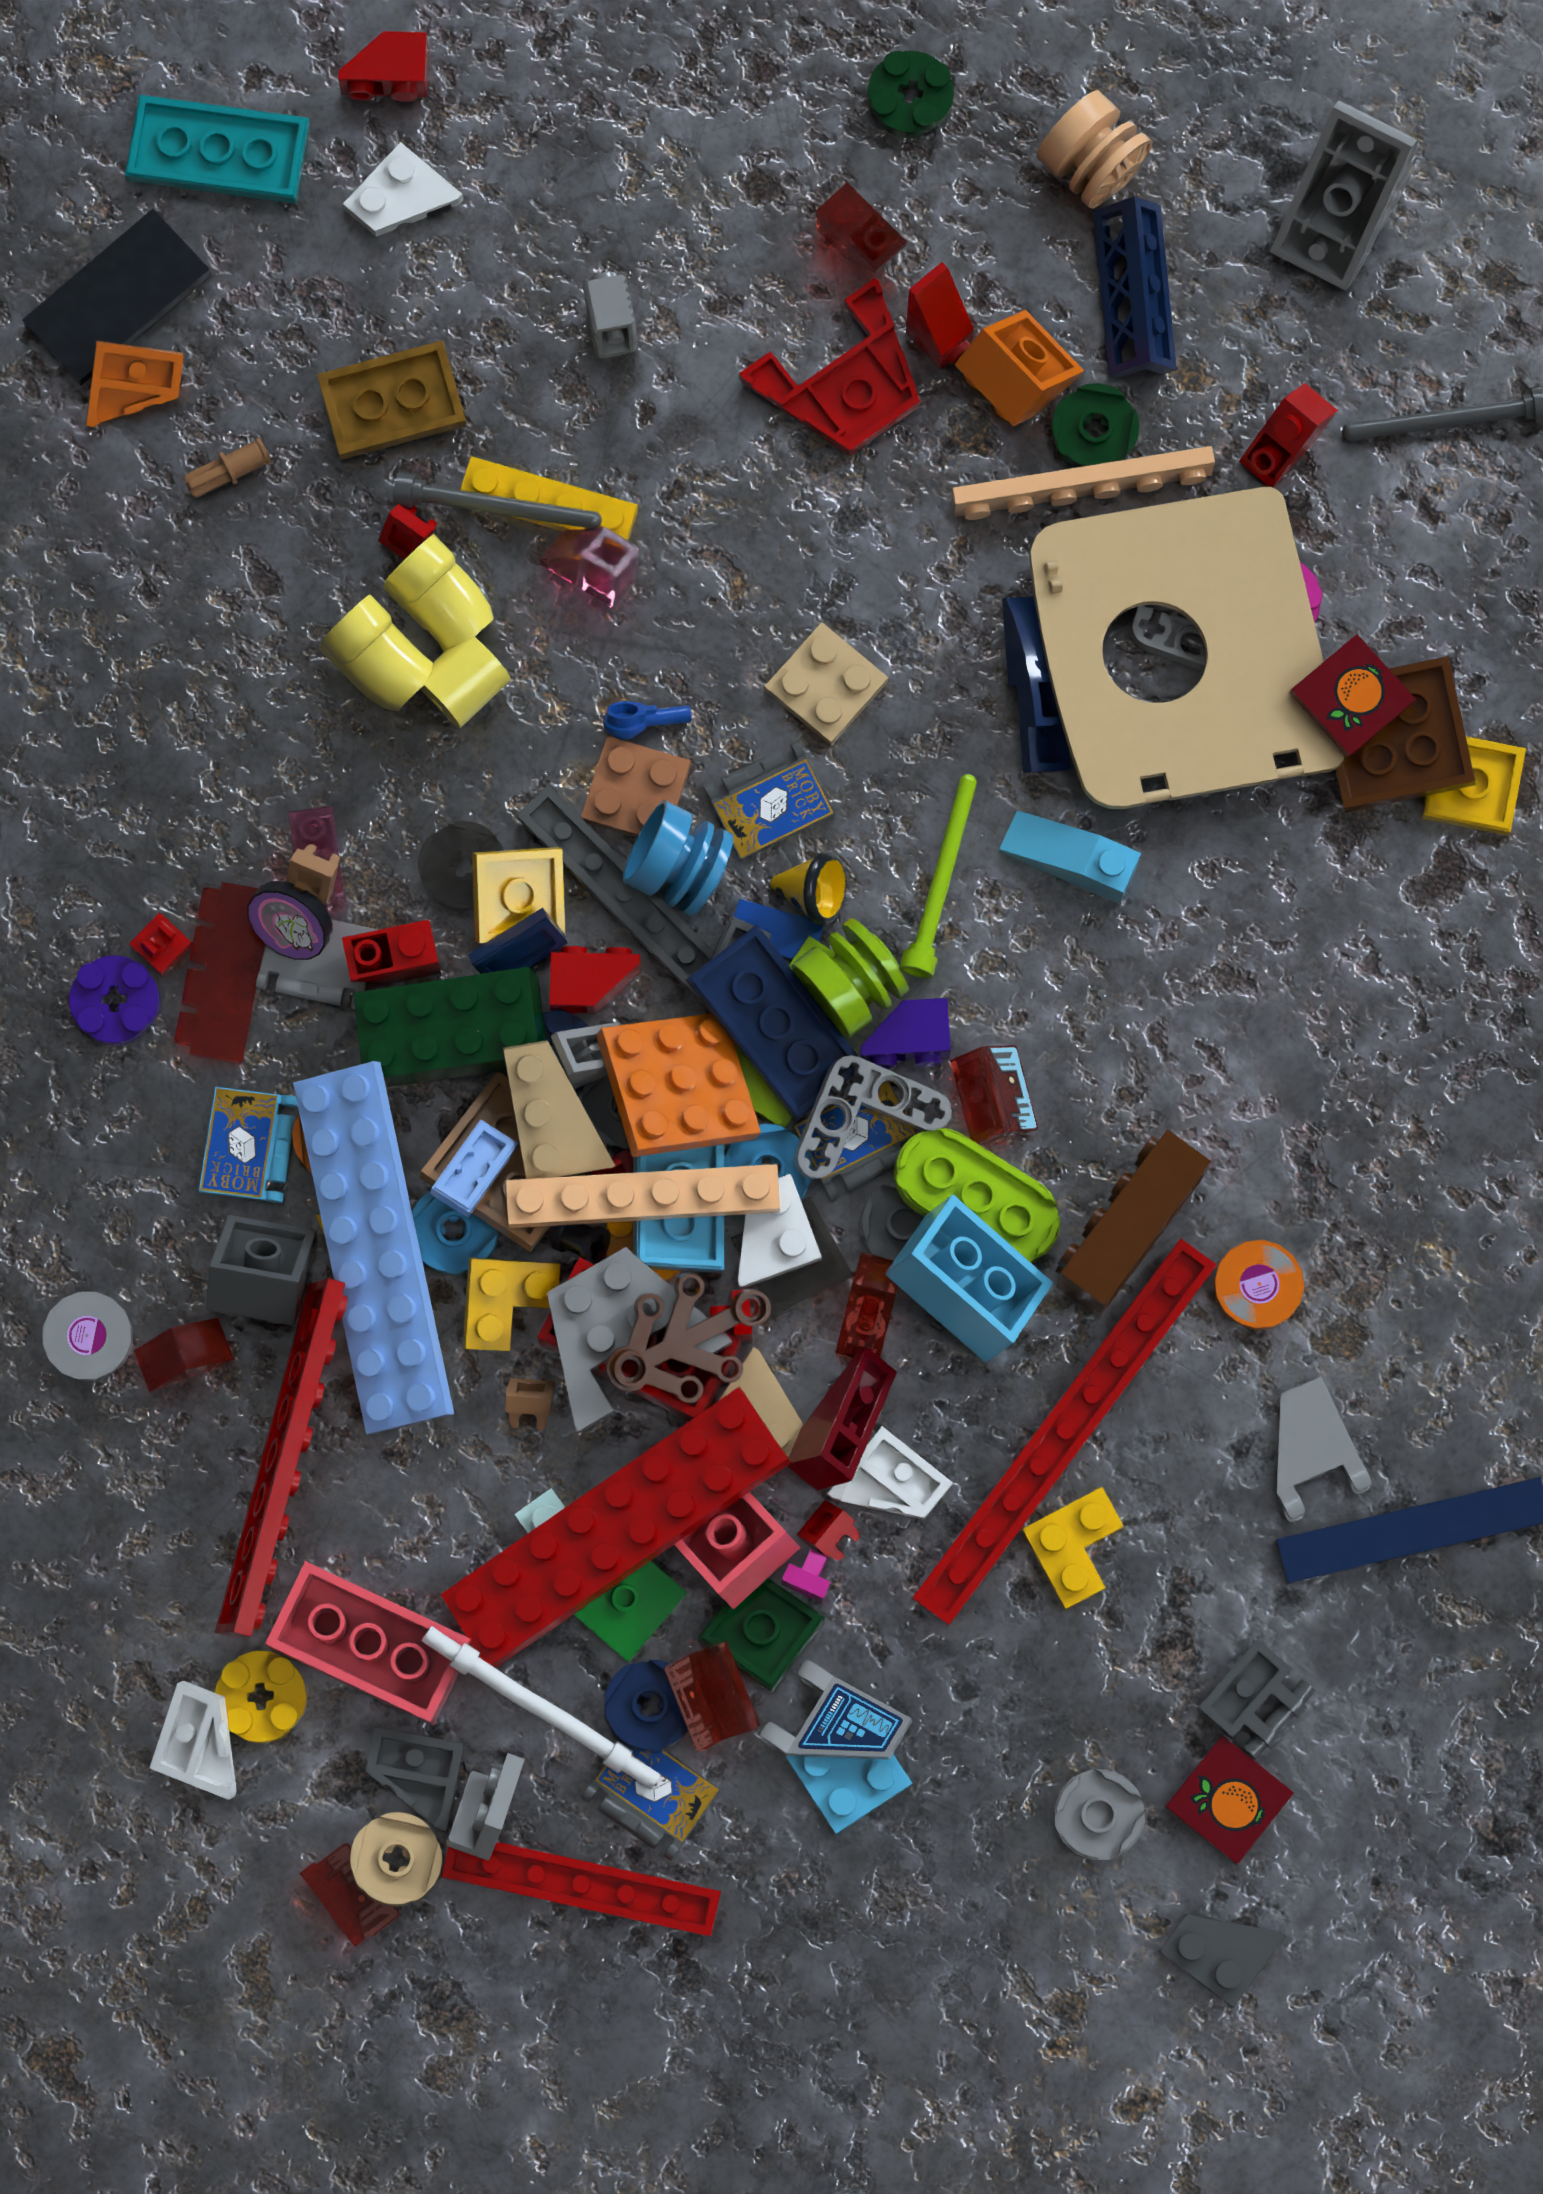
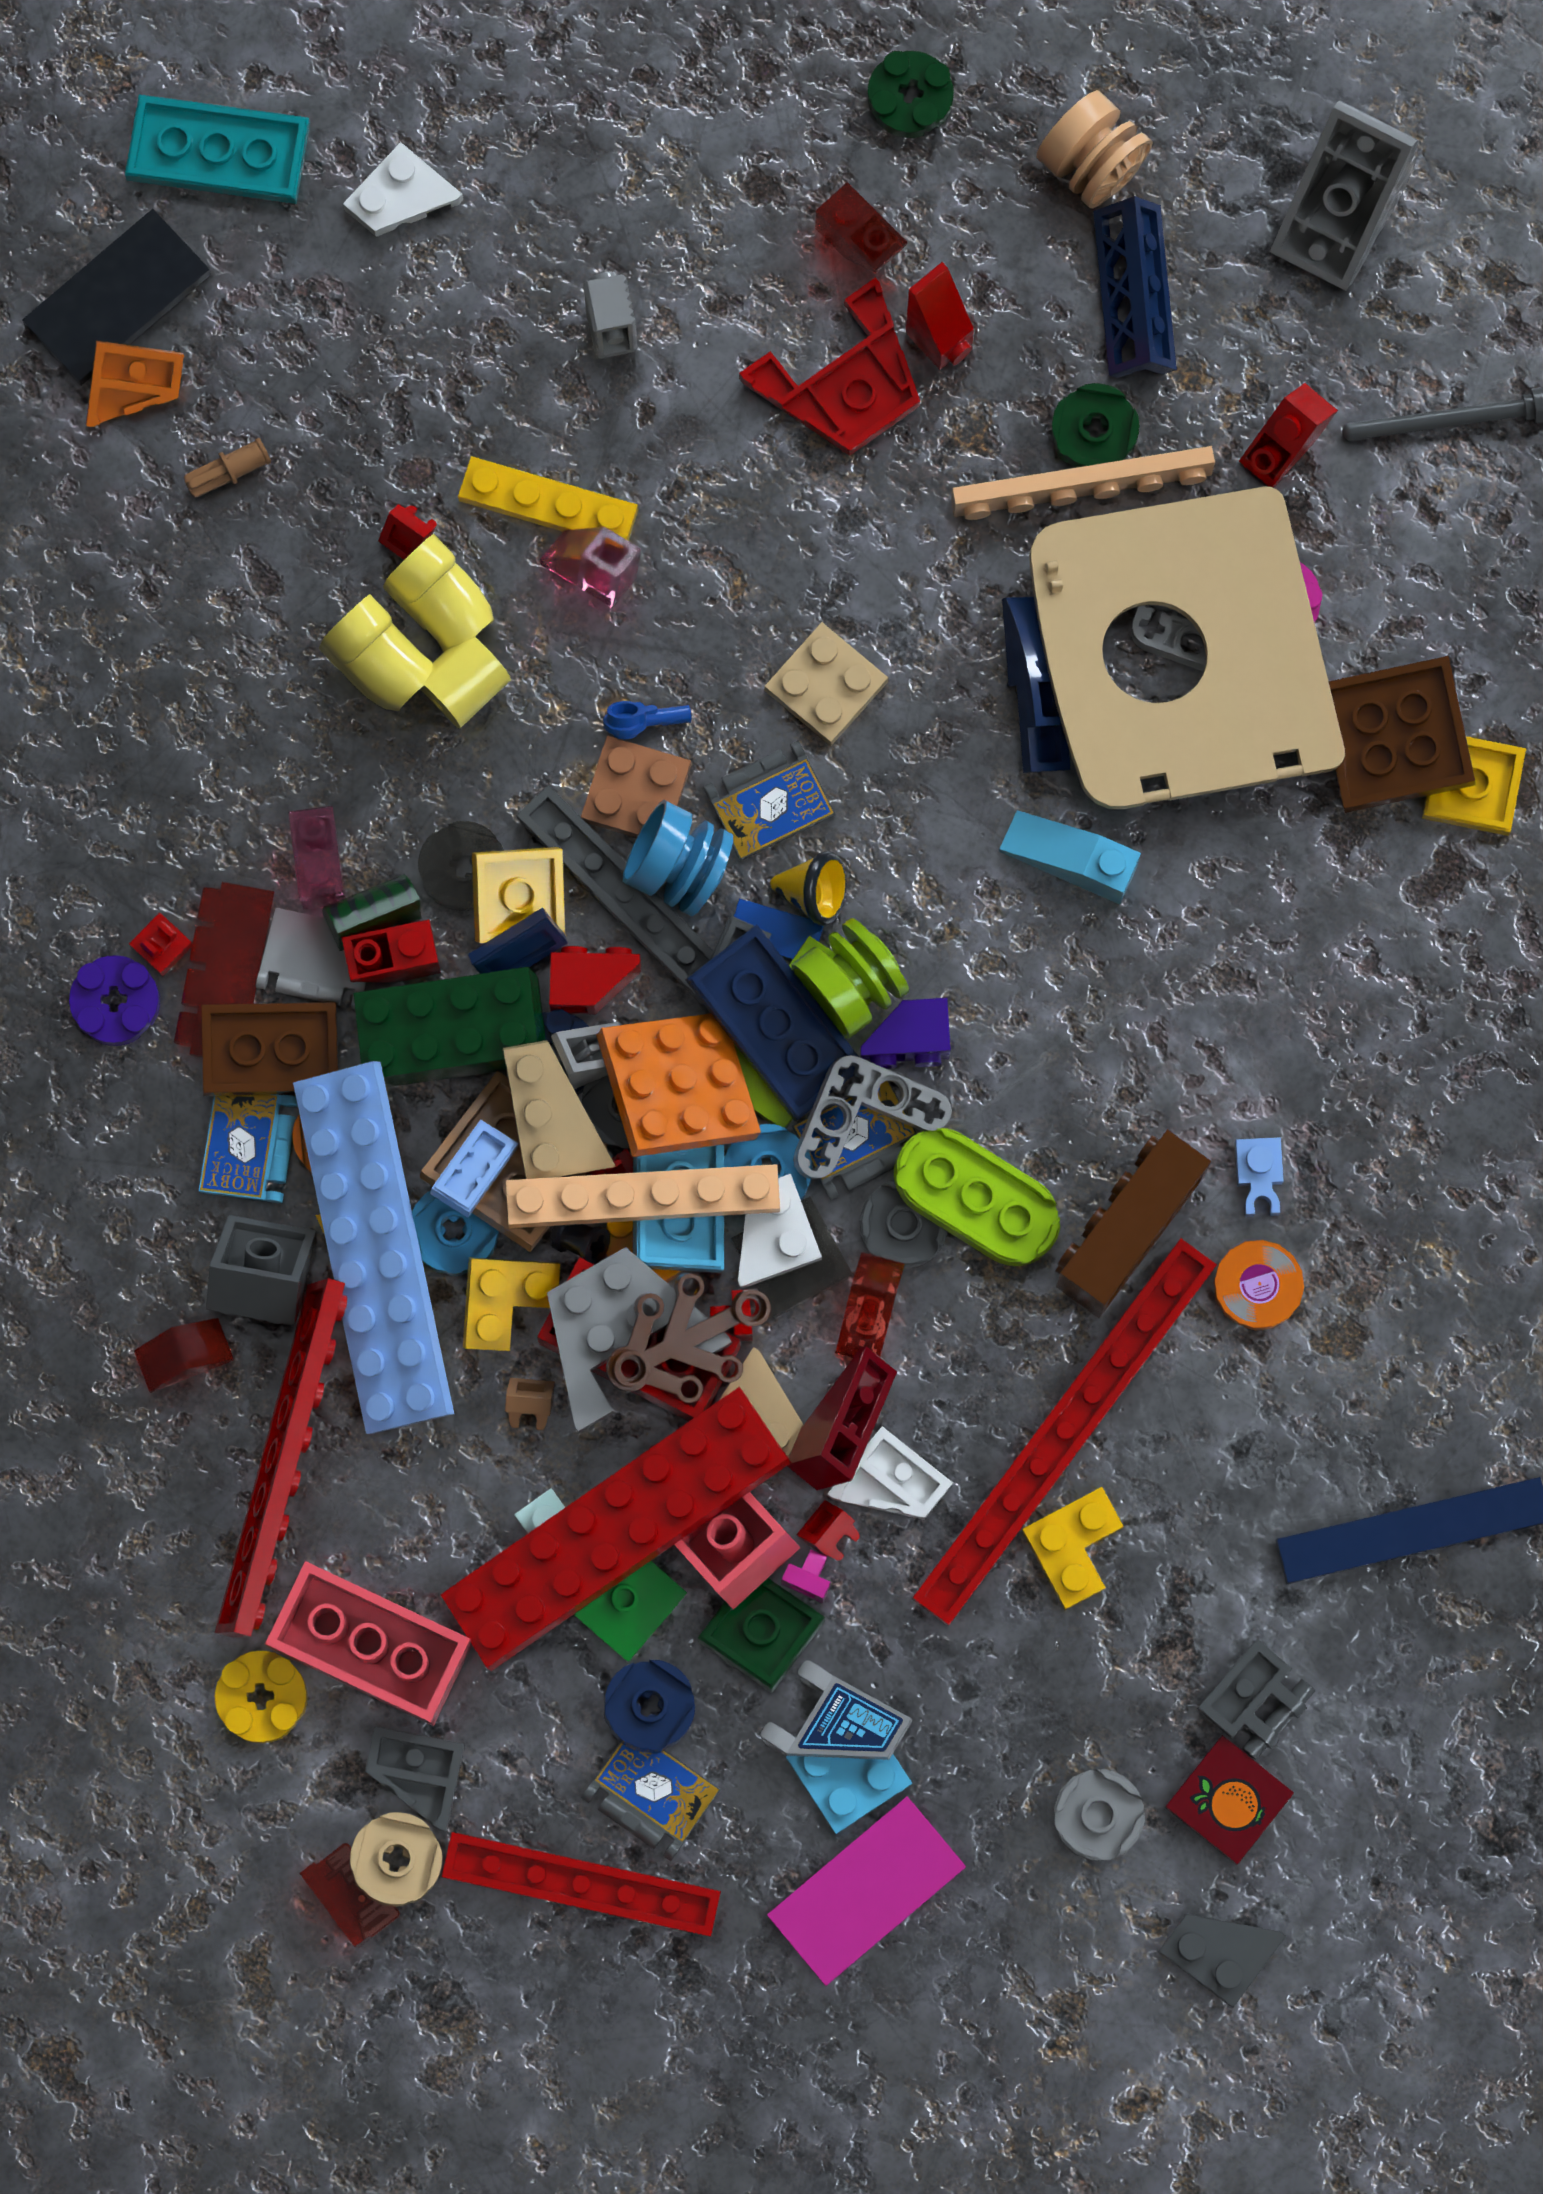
light grey tile [42,1292,133,1382] -> none
white wing [150,1681,237,1800] -> none
tile [247,881,333,960] -> none
medium nougat tile [286,844,340,905] -> none
pearl gold plate [317,340,467,460] -> none
red slope [338,31,429,102] -> none
dark grey piece [393,472,602,529] -> none
white bar [421,1626,661,1790] -> none
light grey bracket [447,1753,525,1861] -> none
clear red panel [664,1641,760,1752] -> none
medium azure brick [885,1194,1053,1363] -> none
lime piece [899,774,977,979] -> none
clear red panel [950,1045,1038,1145] -> none
orange slope [954,309,1084,426] -> none
light grey flag [1276,1376,1371,1523] -> none
dark red tile [1290,634,1416,759] -> none
none -> reddish brown plate [201,1002,338,1096]
none -> dark green brick [322,874,422,951]
none -> dark pink tile [767,1796,966,1986]
none -> light blue plate [1235,1137,1284,1217]

